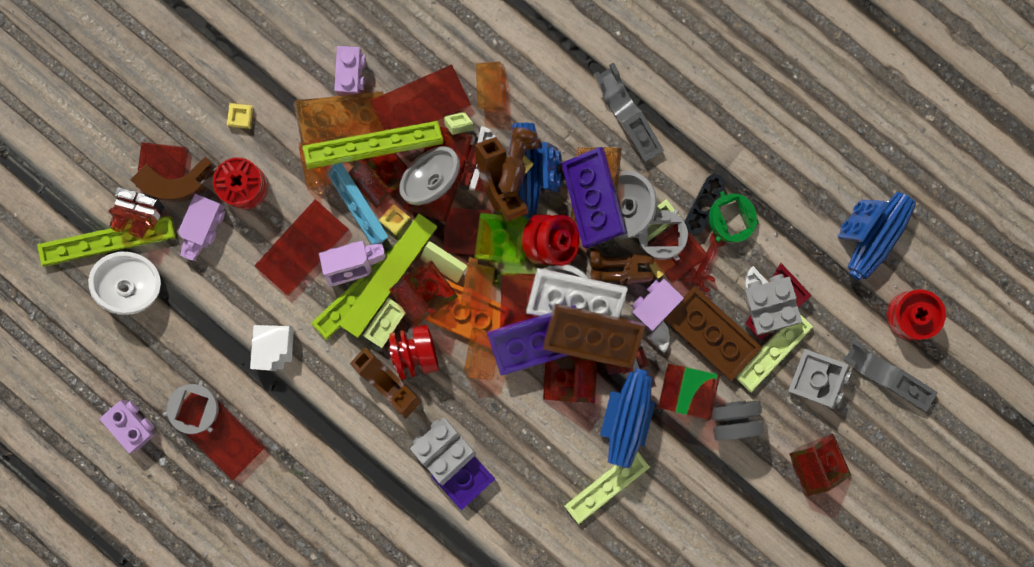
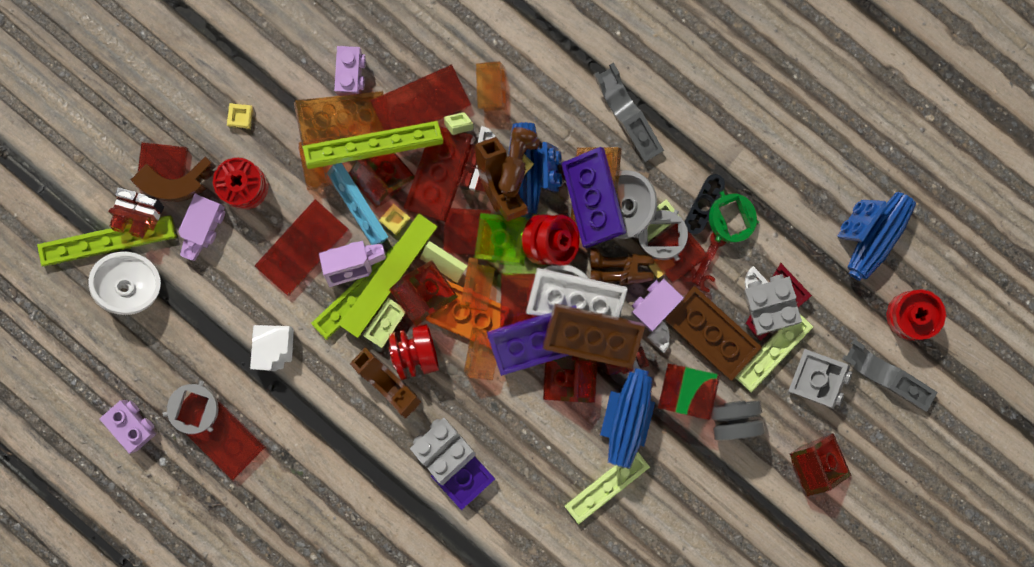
light grey dish [400,147,460,205] -> none

